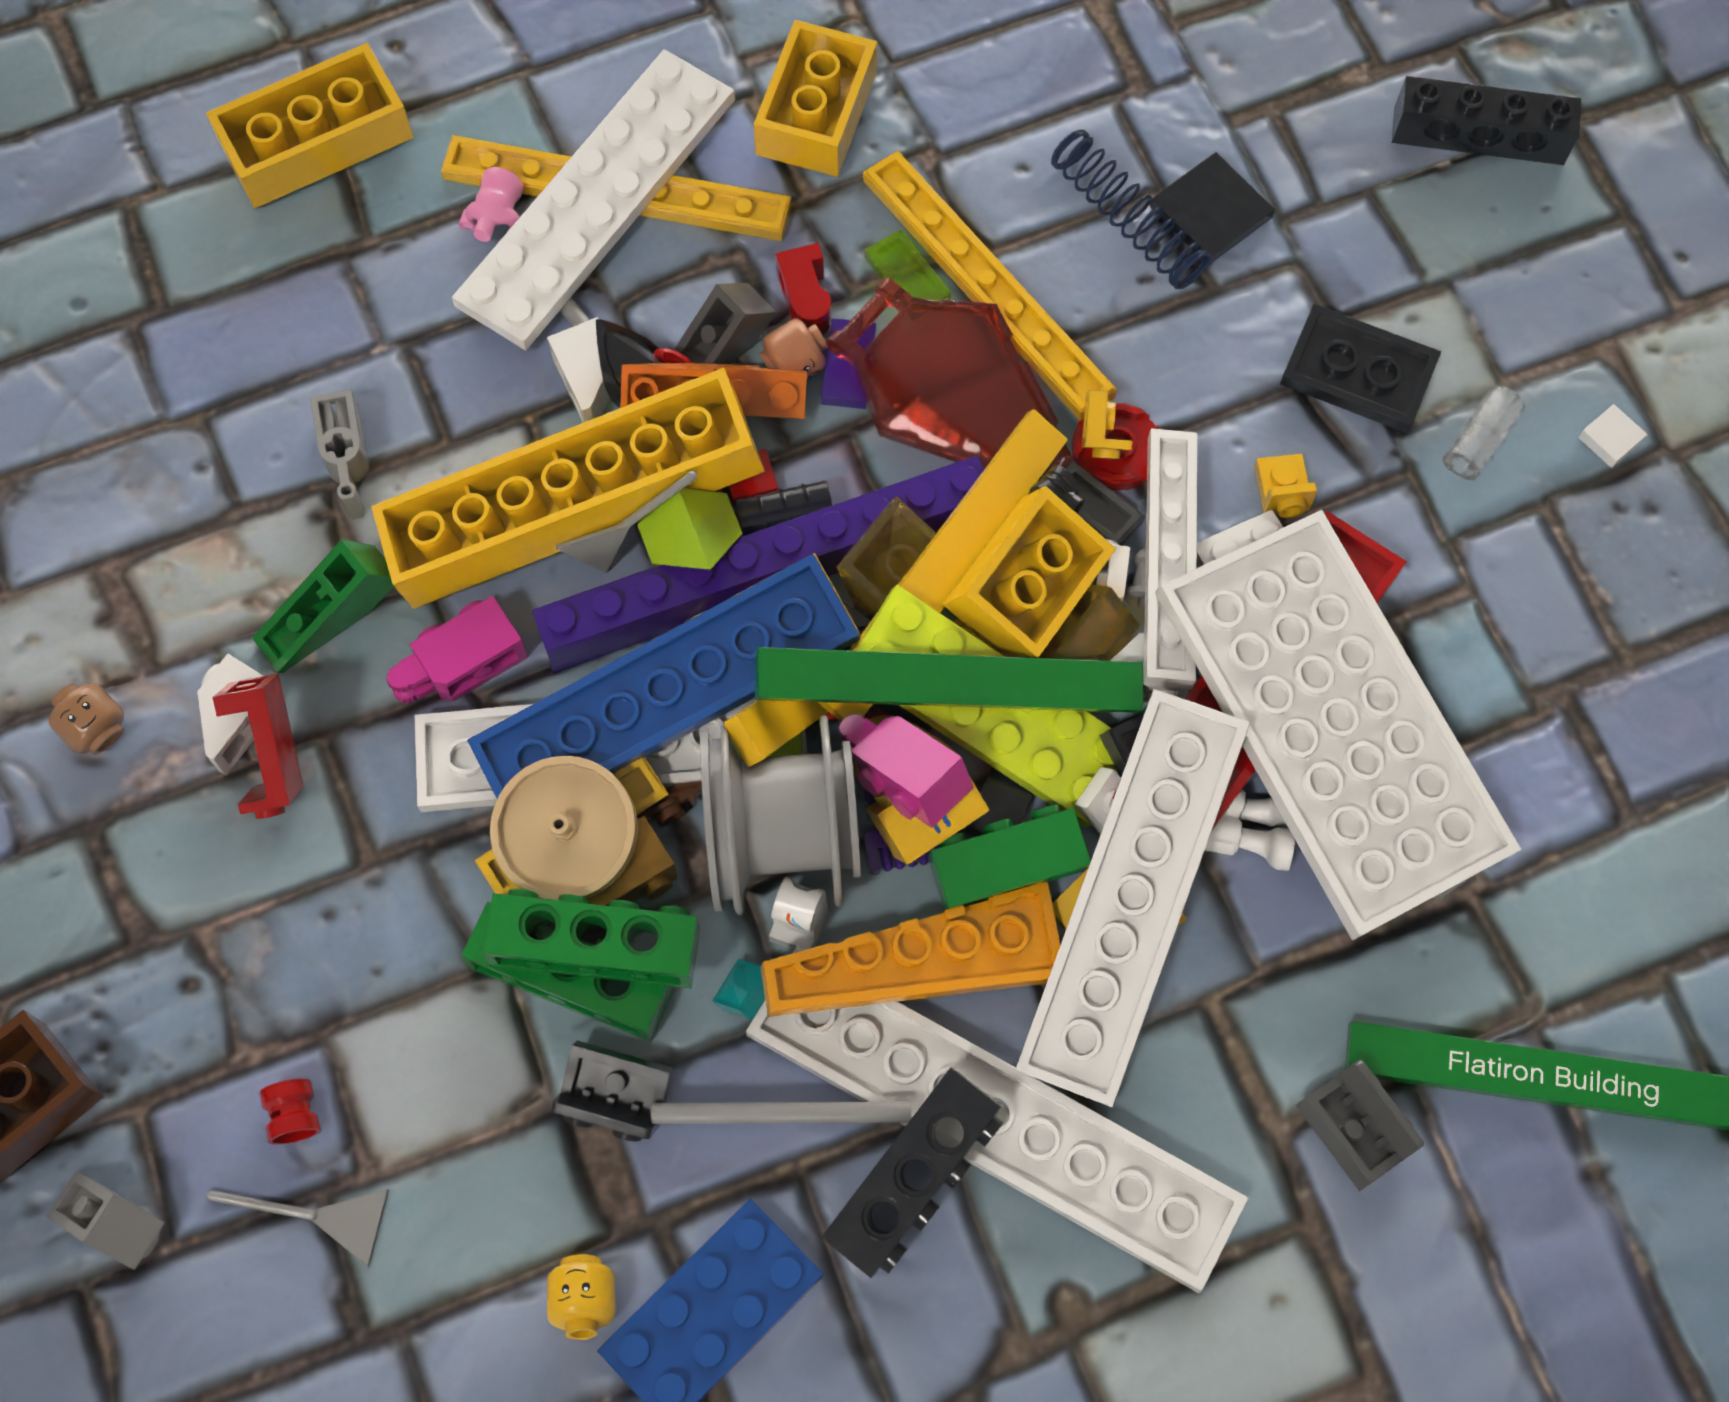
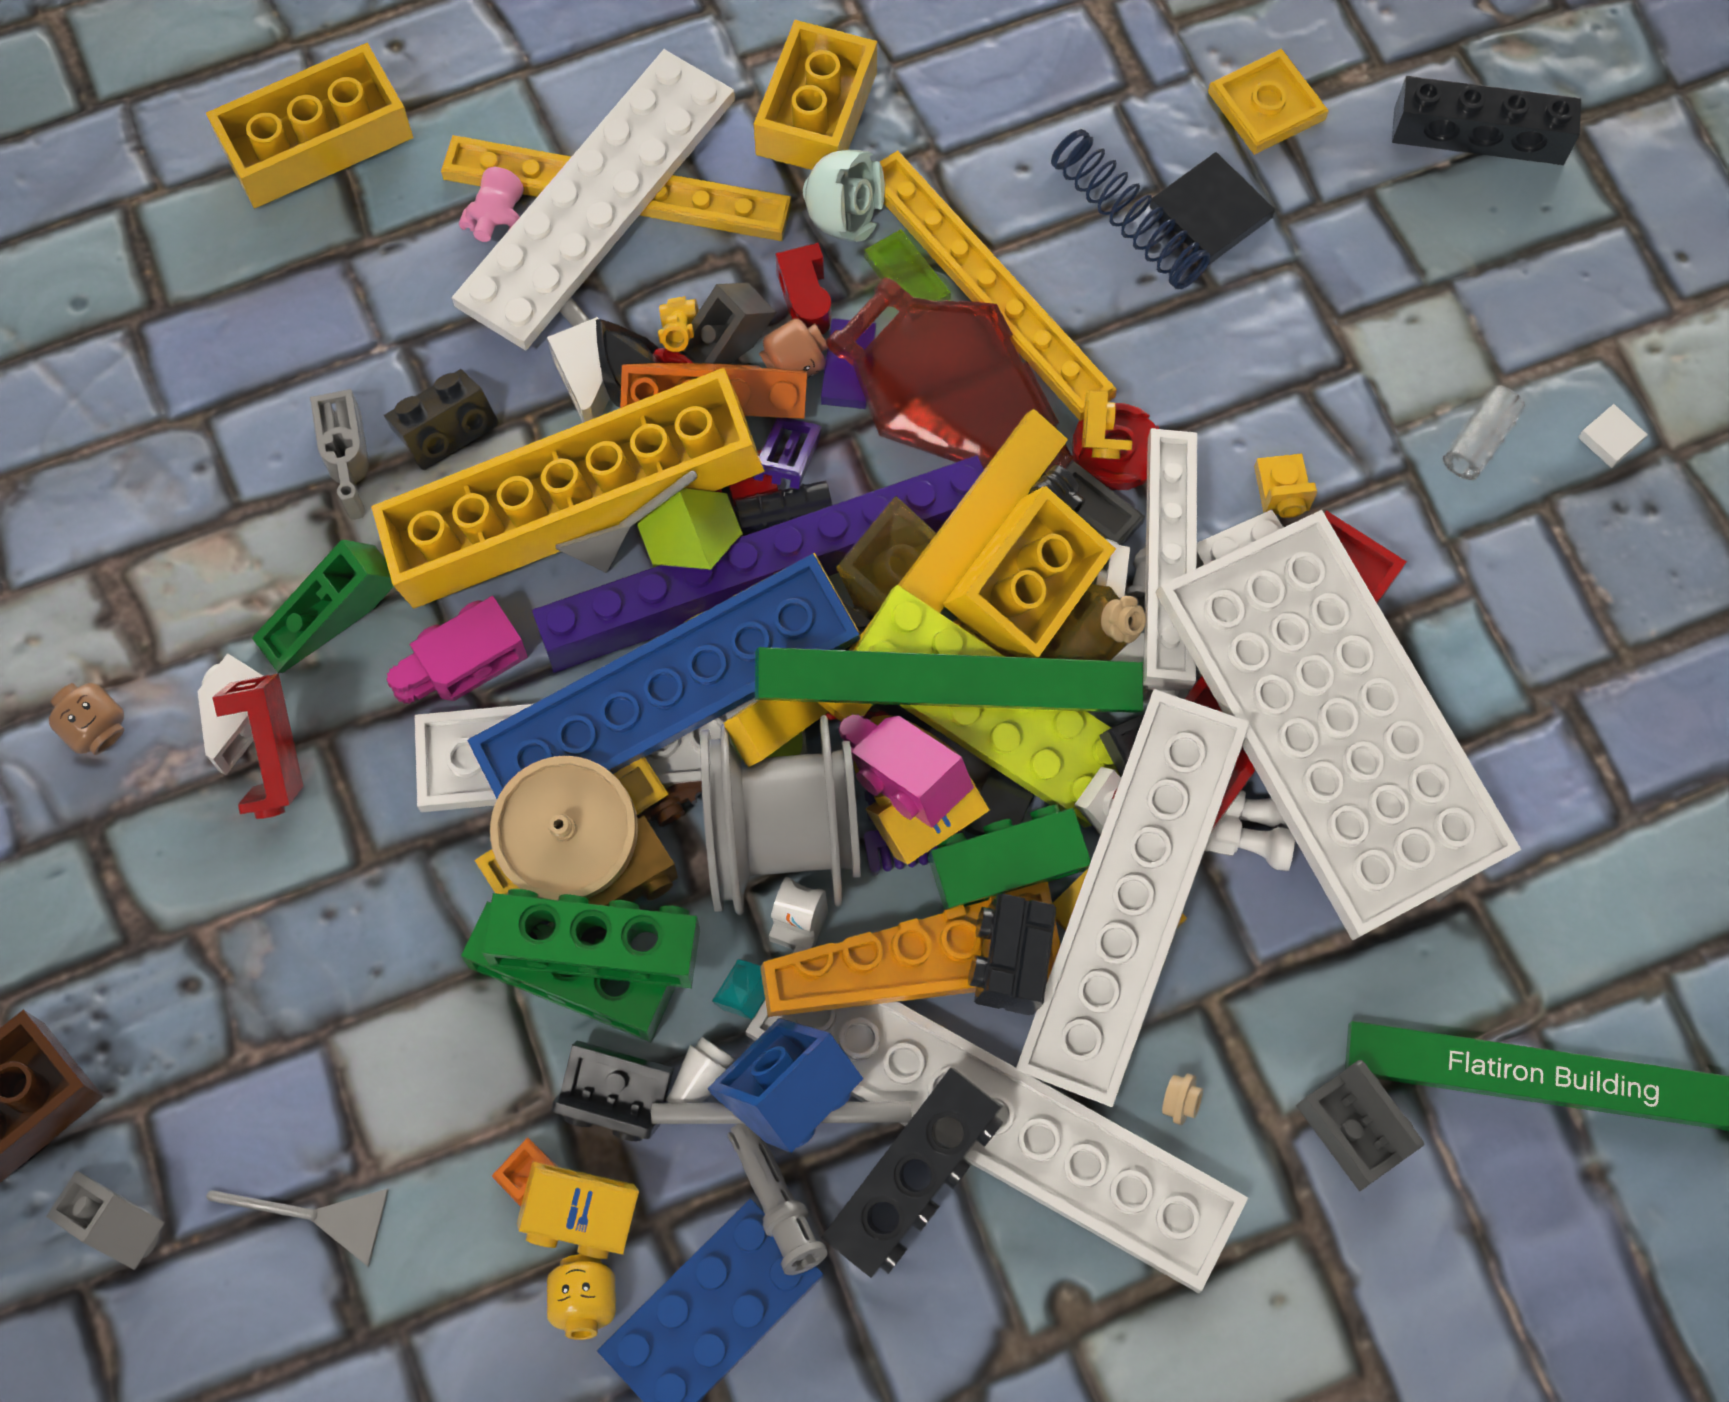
red wheel [259,1079,321,1145] -> none
black plate [1280,304,1442,433] -> none
none -> black bracket [384,369,499,470]
none -> orange slope [492,1137,559,1207]
none -> yellow brick [517,1161,639,1259]
none -> yellow bar [658,296,699,352]
none -> white cone [665,1037,735,1103]
none -> blue slope [707,1018,863,1153]
none -> light grey pin [727,1124,828,1275]
none -> dark purple tile [753,417,822,490]
none -> light aqua cylinder [803,150,885,242]
none -> black brick [968,893,1057,1015]
none -> tan plate [1101,596,1146,643]
none -> tan plate [1162,1073,1203,1125]
none -> yellow tile [1208,48,1329,155]

